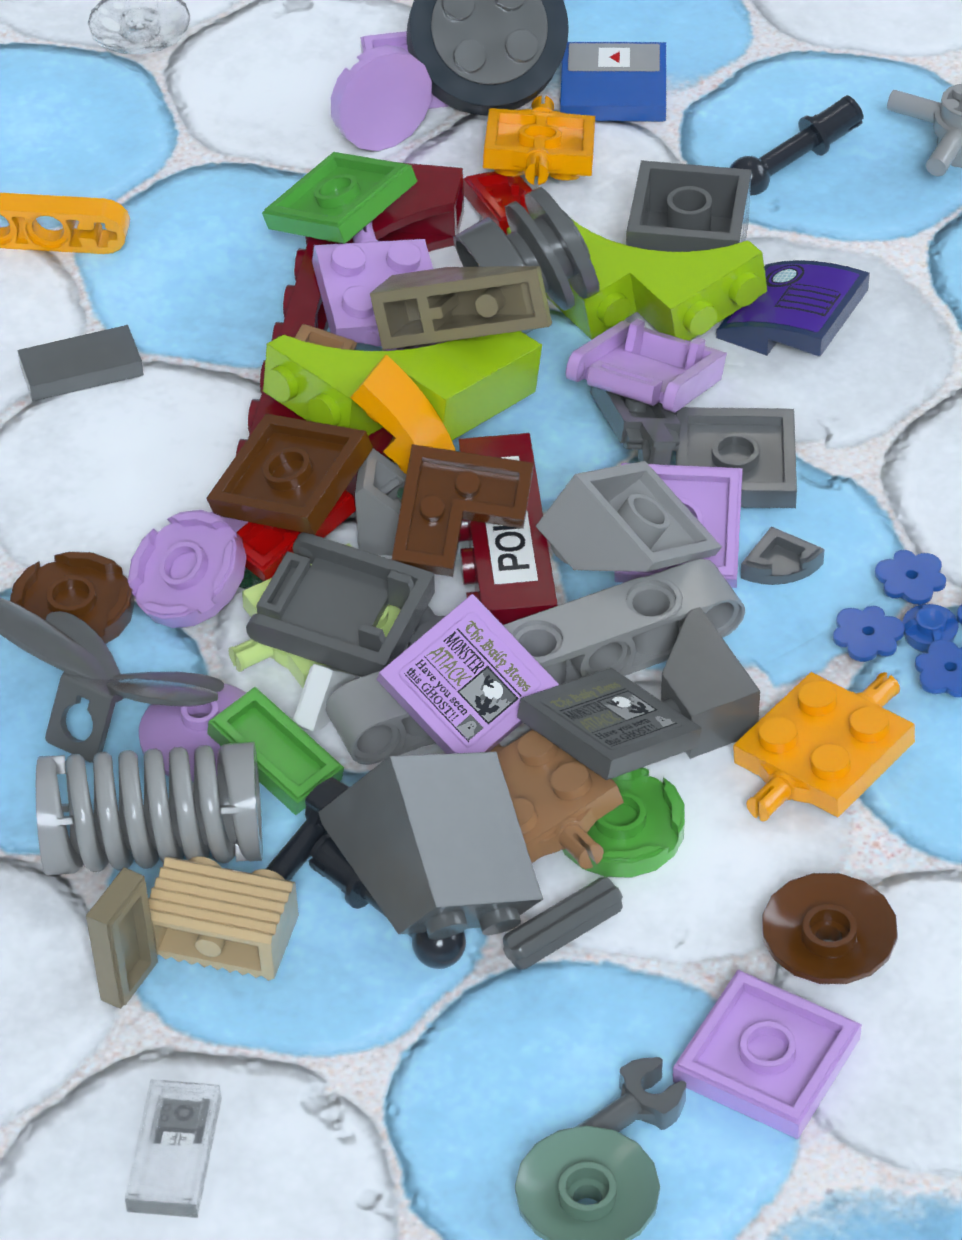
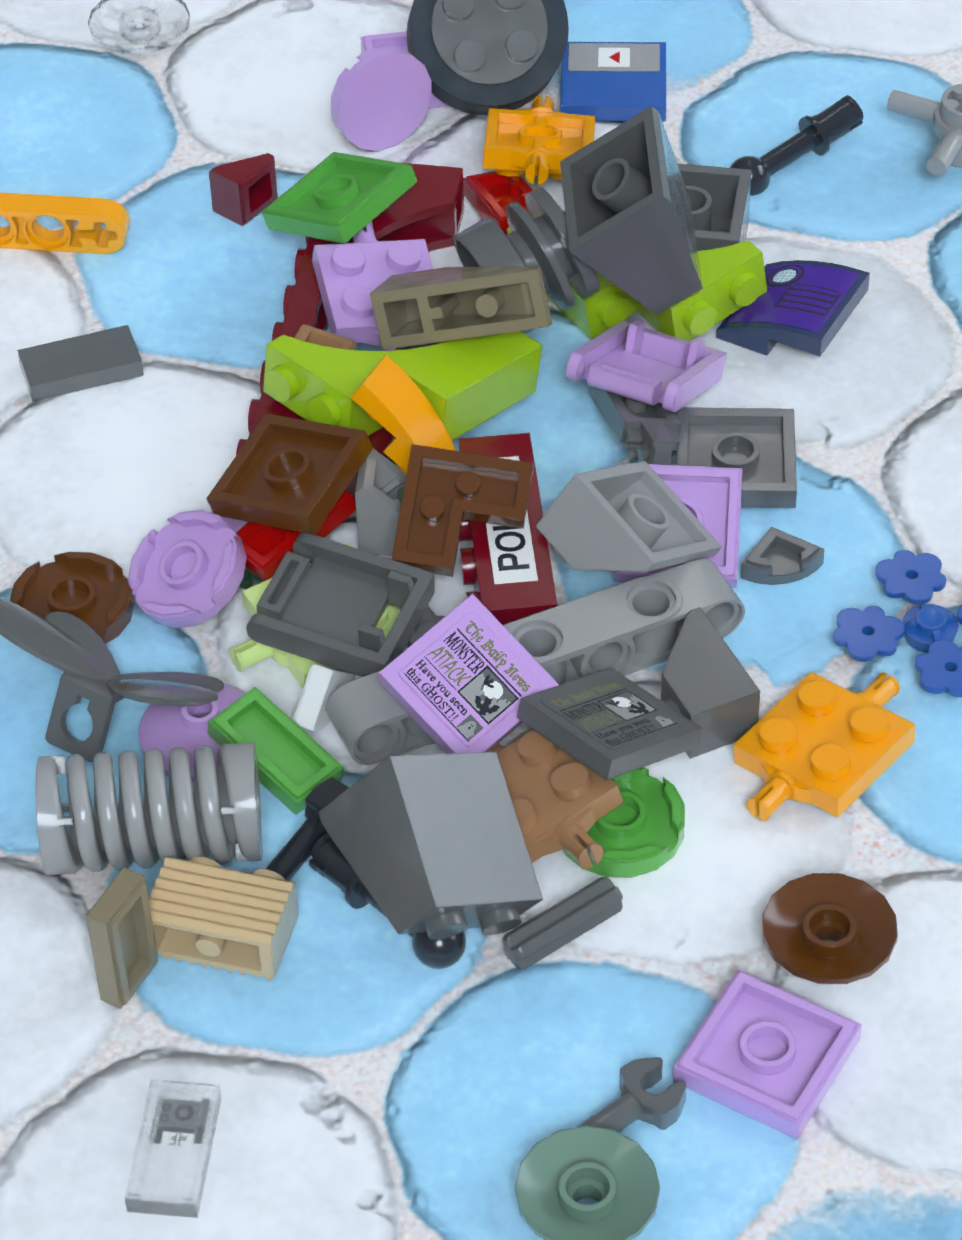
none -> dark red slope [209,153,278,227]
none -> dark grey slope [560,106,703,315]

